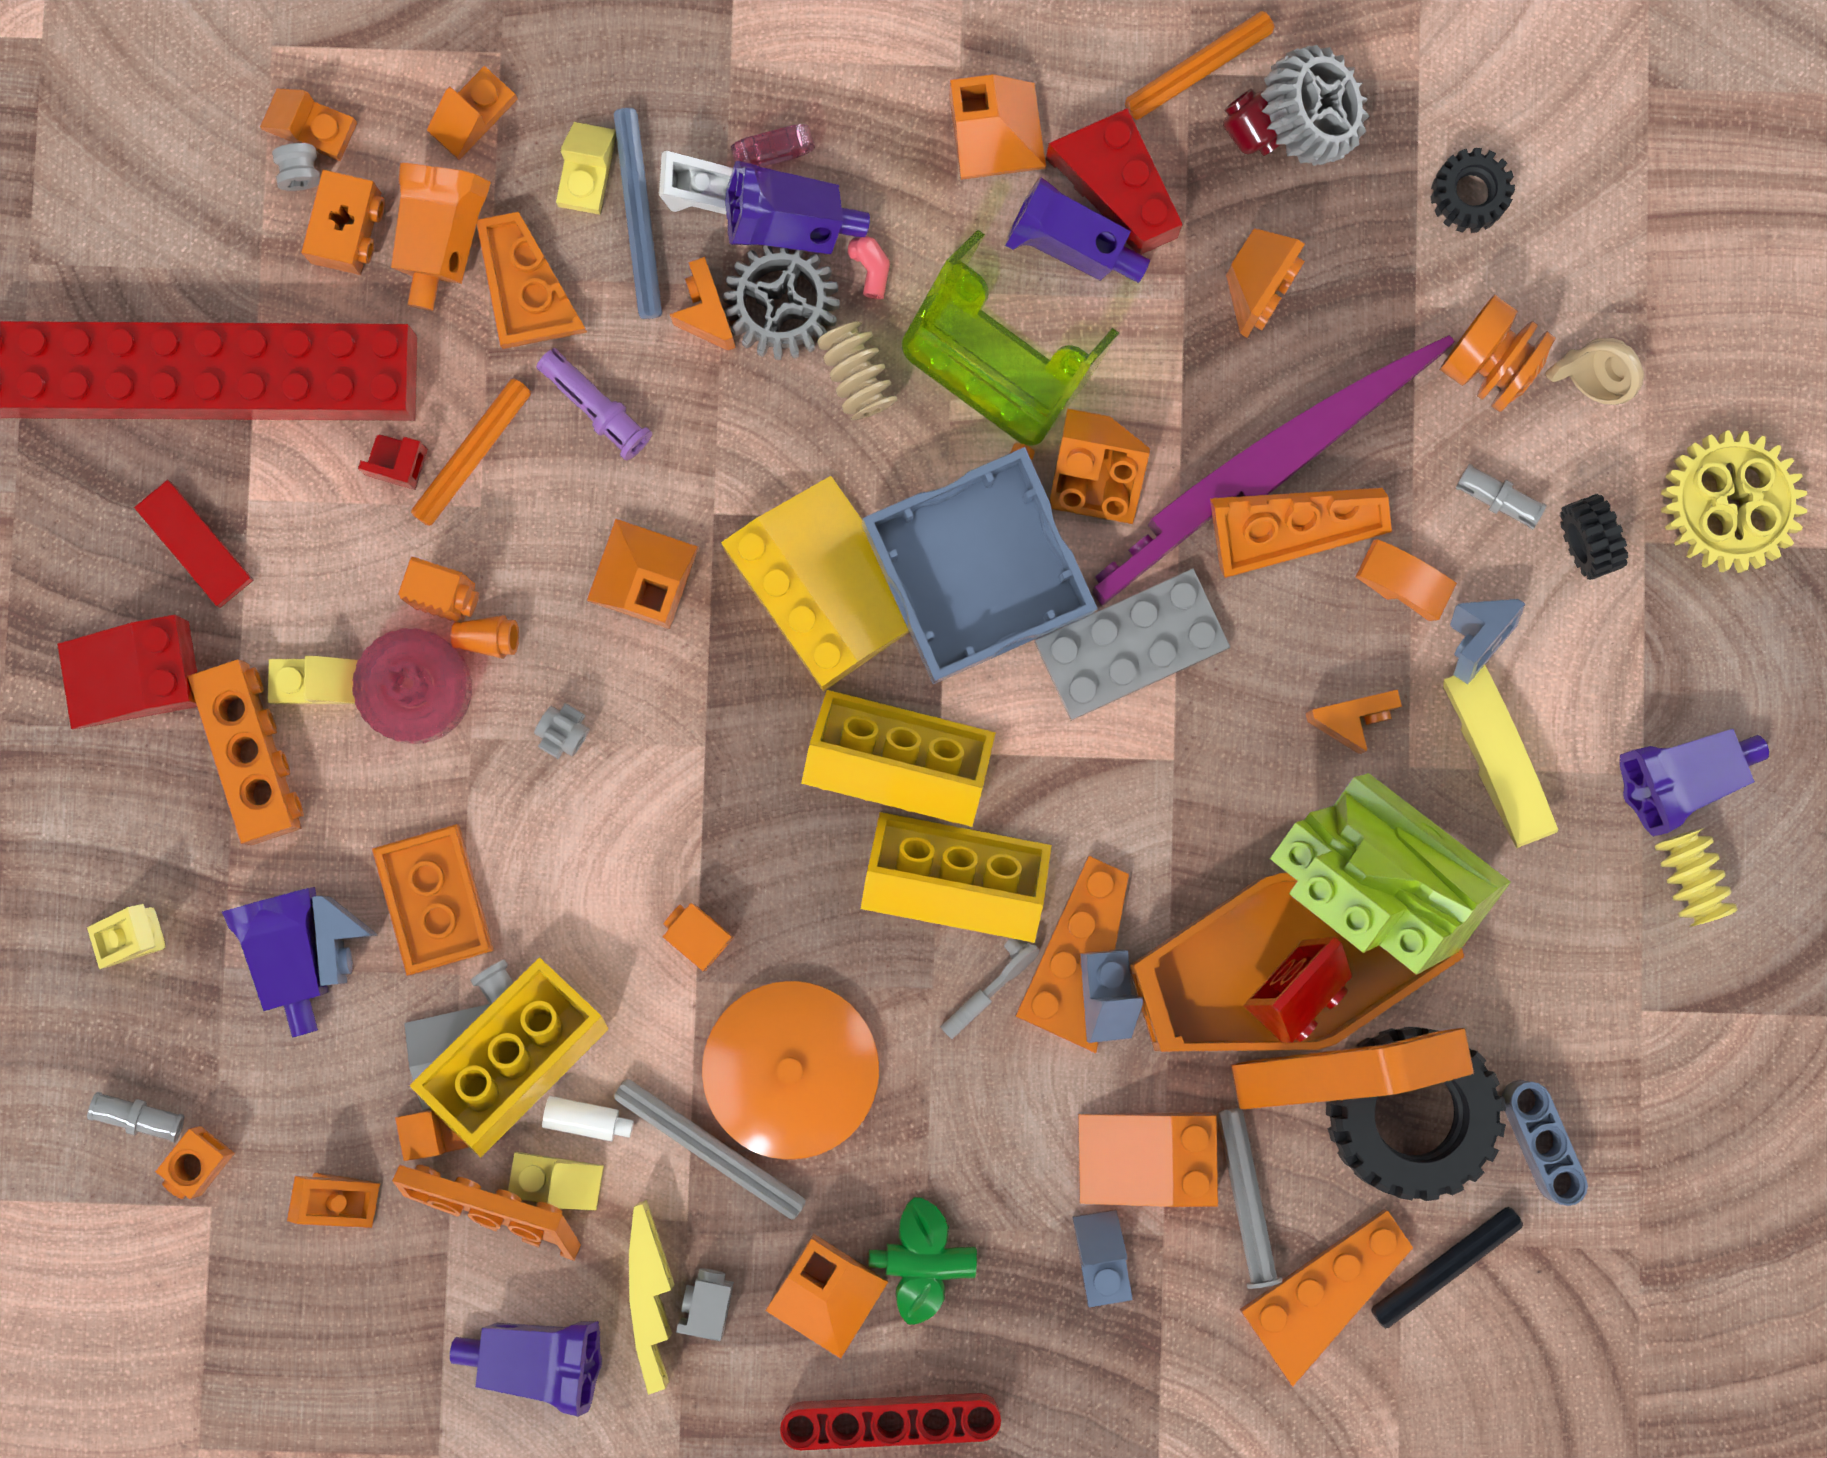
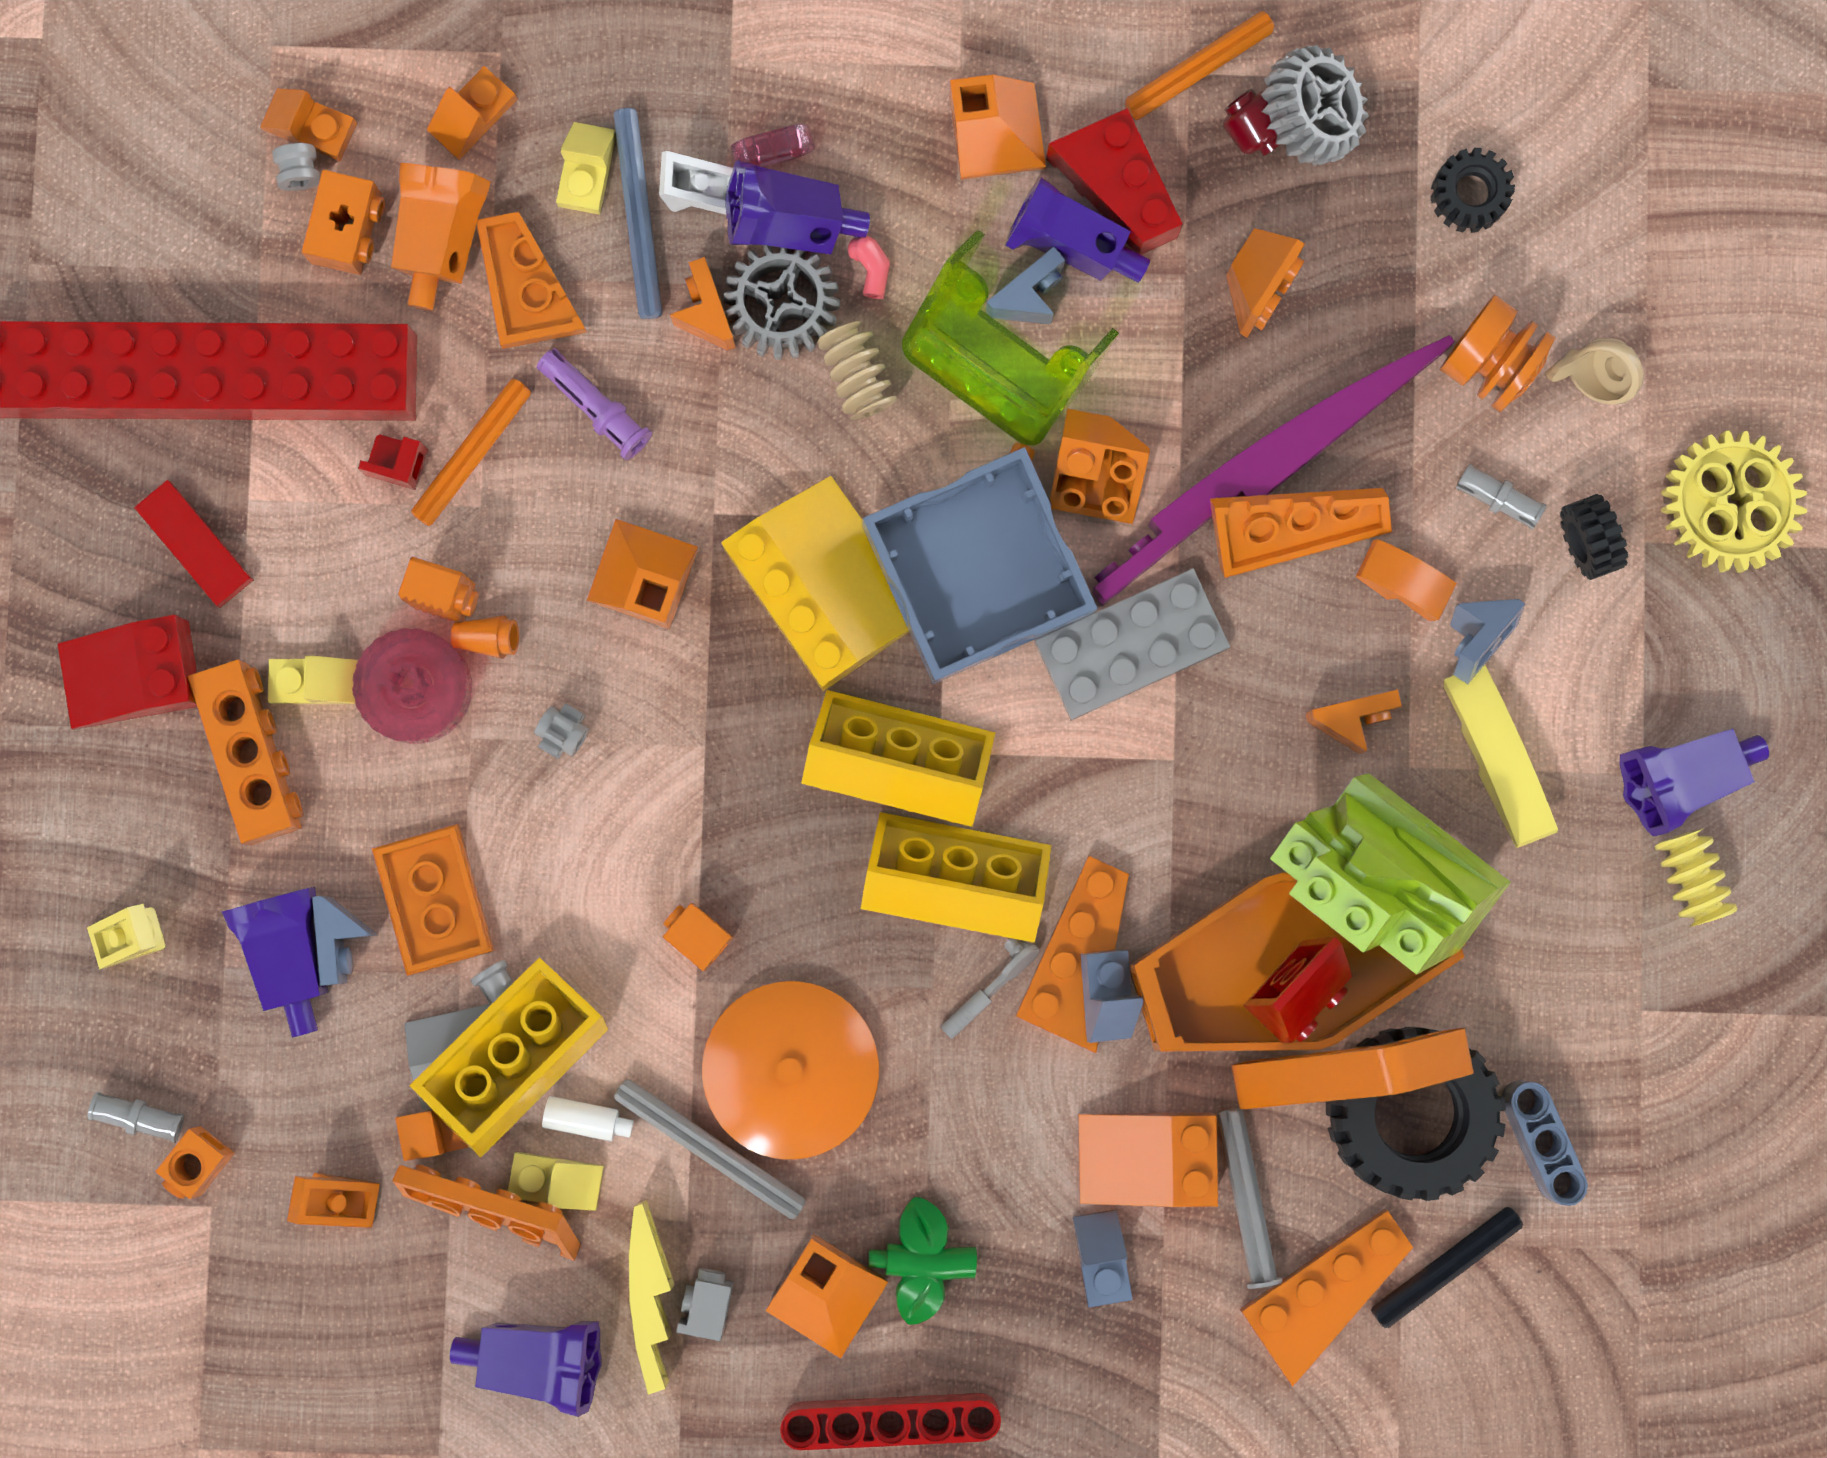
none -> sand blue slope [986,247,1065,324]

